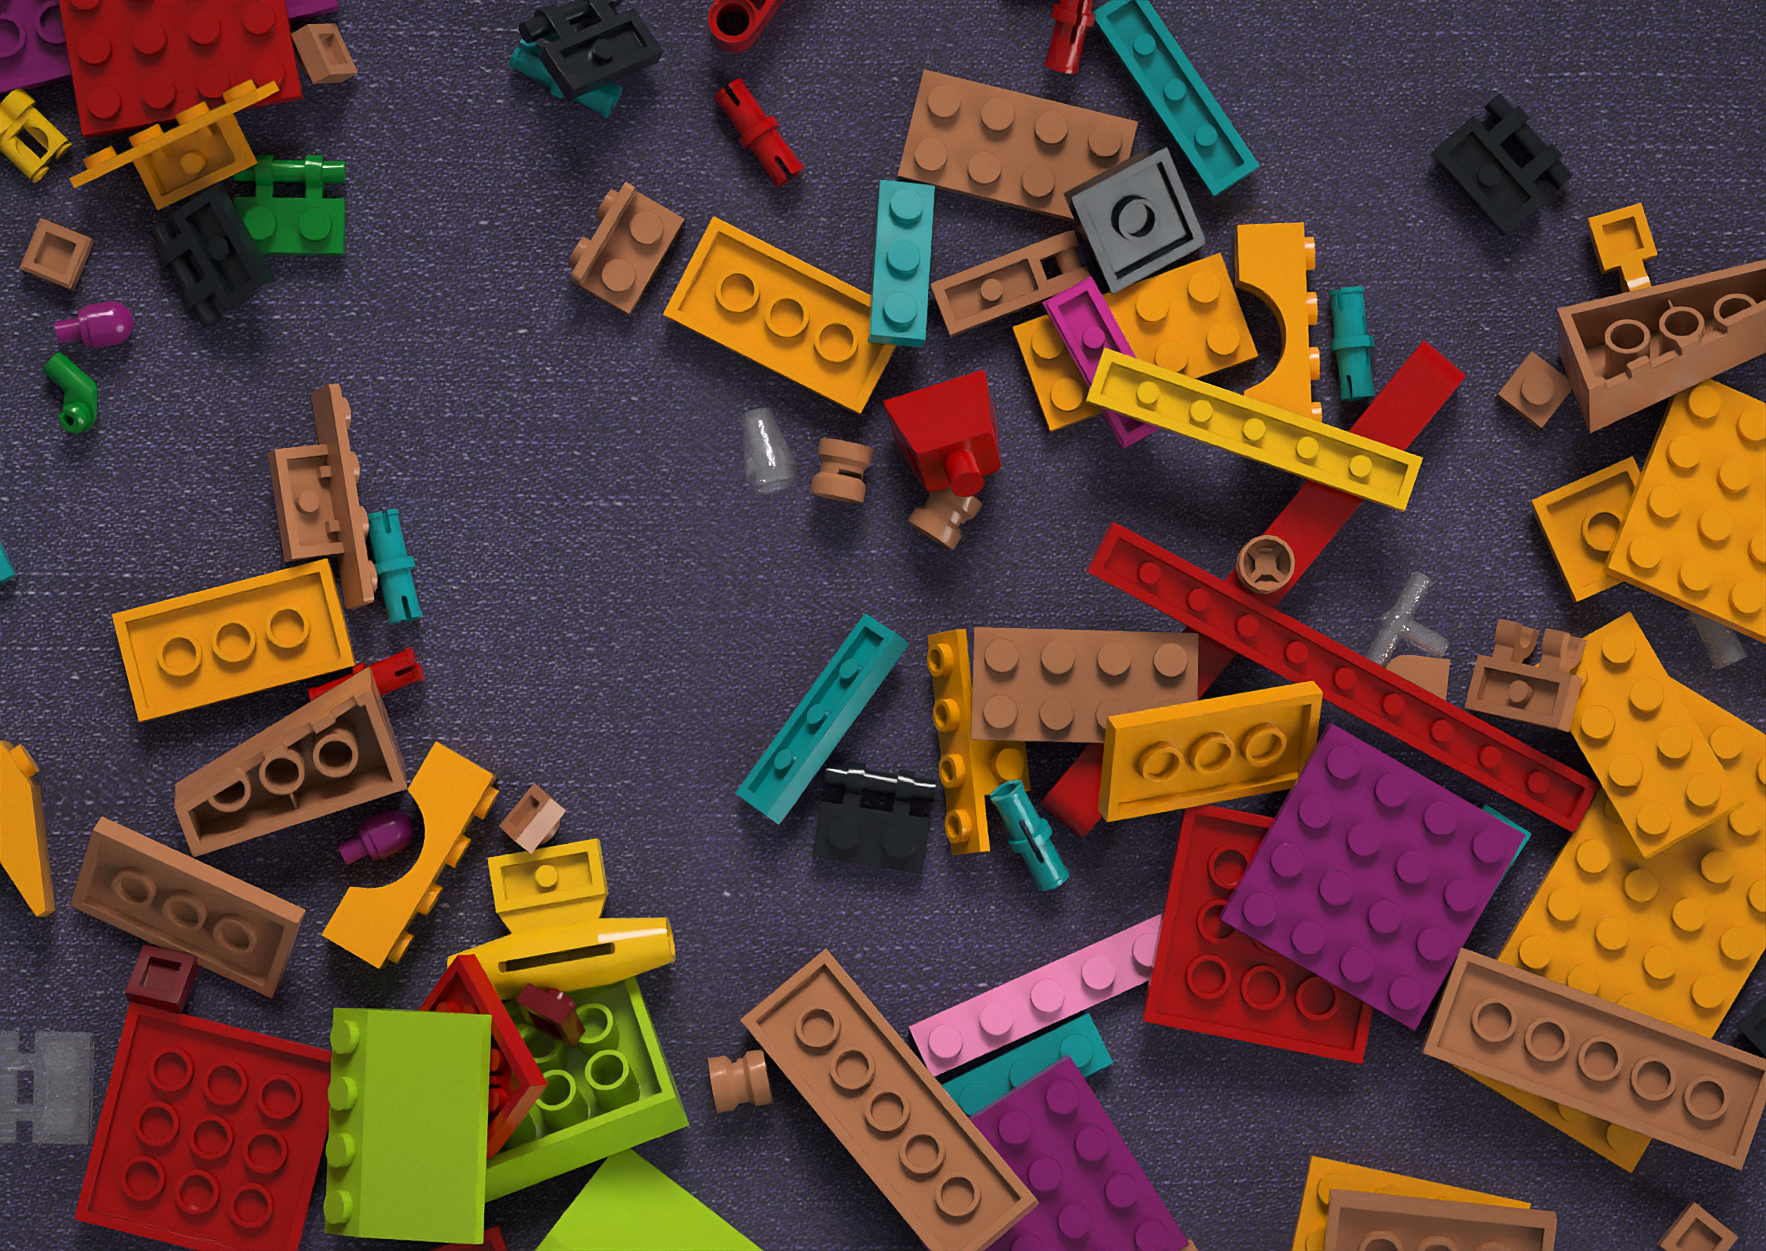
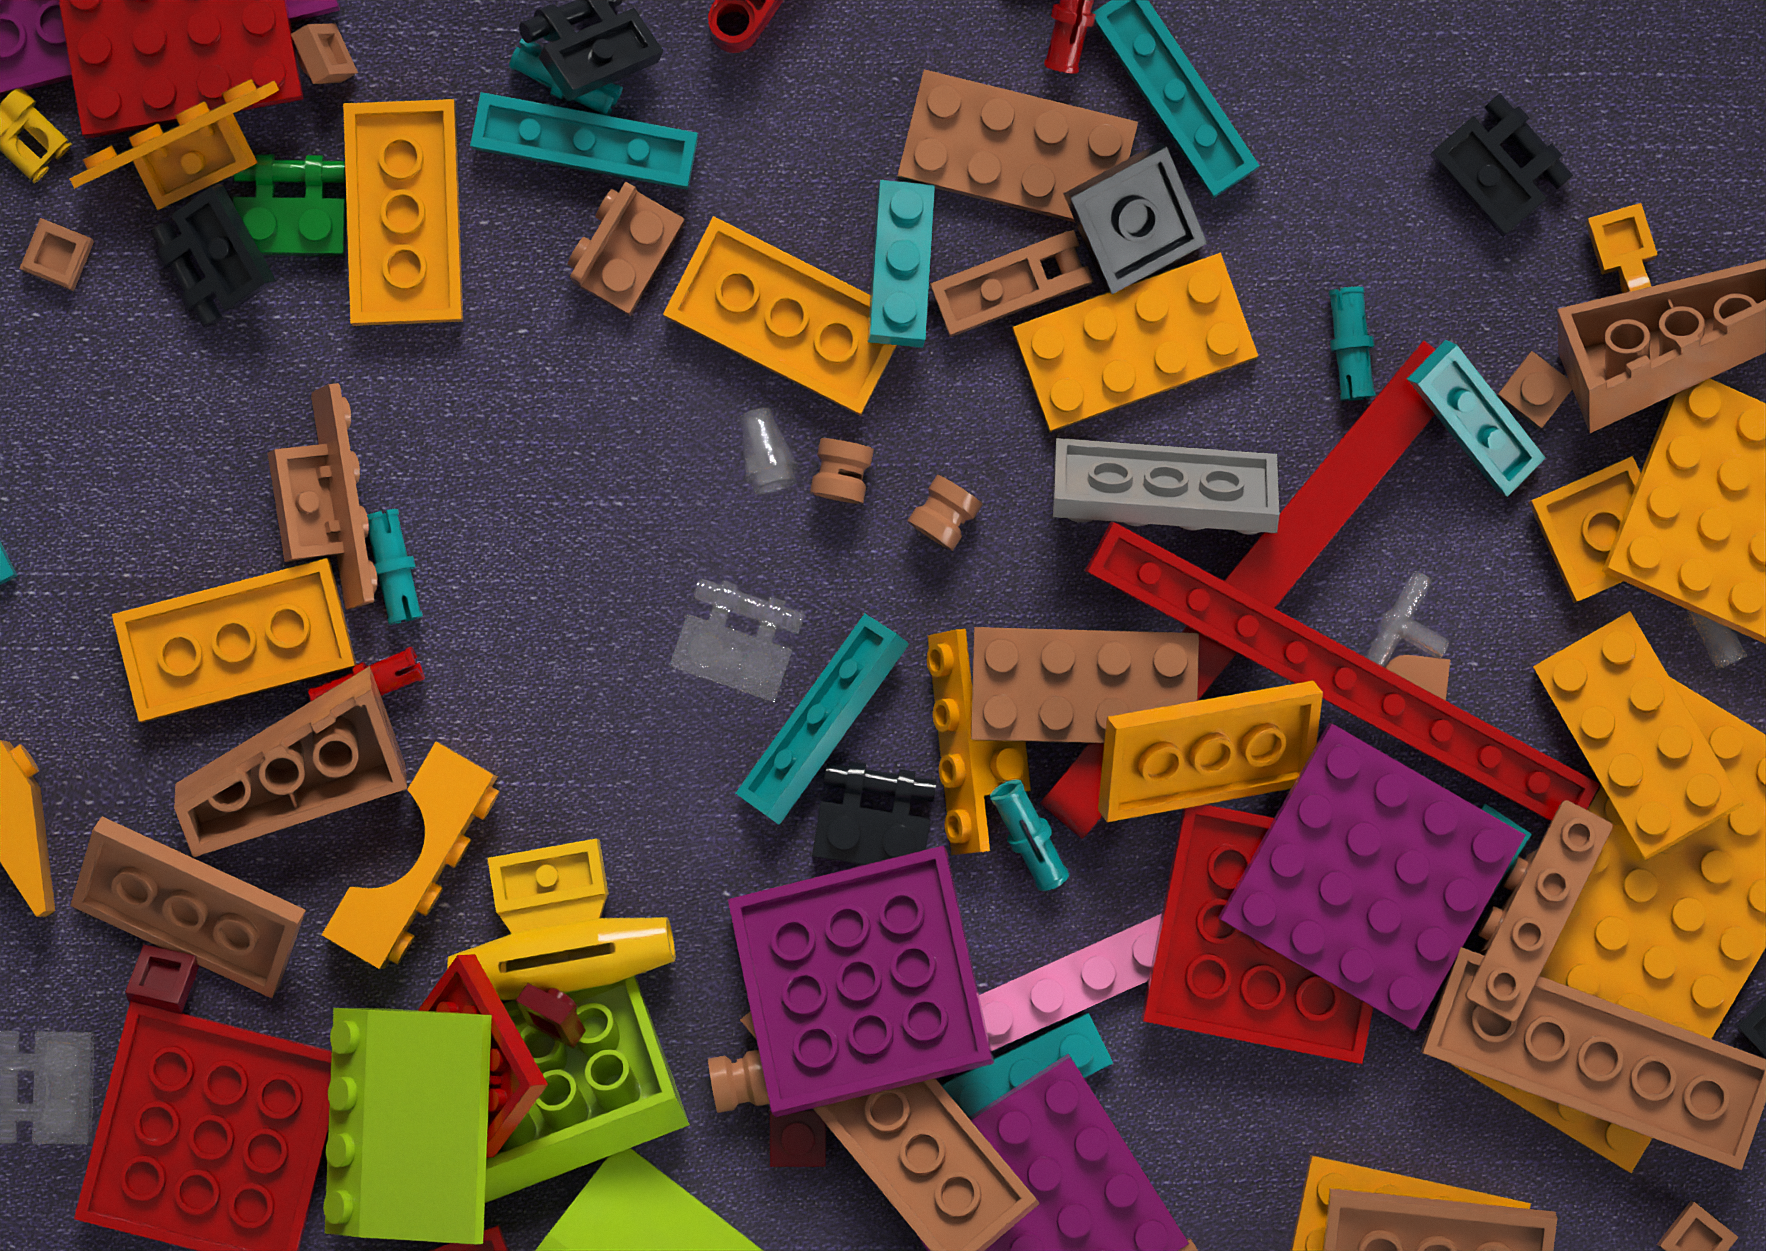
green arm [42,352,98,434] -> none
magenta cylinder [54,301,134,349] -> none
magenta cylinder [337,809,414,866] -> none
nougat plate [499,783,567,854] -> none
red pin [713,78,805,188] -> none
red torso [883,369,1002,497] -> none
dark pink tile [1042,276,1160,450] -> none
yellow plate [1085,347,1423,512] -> none
light orange arch [1233,222,1322,423] -> none
nougat wheel [1235,535,1295,595] -> none
nougat plate [1464,619,1587,732] -> none
none -> light orange plate [343,99,463,326]
none -> teal plate [470,92,699,190]
none -> clear plate [669,578,805,703]
none -> magenta plate [728,845,994,1117]
none -> dark red plate [770,1110,826,1167]
none -> light grey plate [1053,438,1279,534]
none -> teal plate [1407,340,1546,497]
none -> nougat bracket [1465,800,1612,1022]

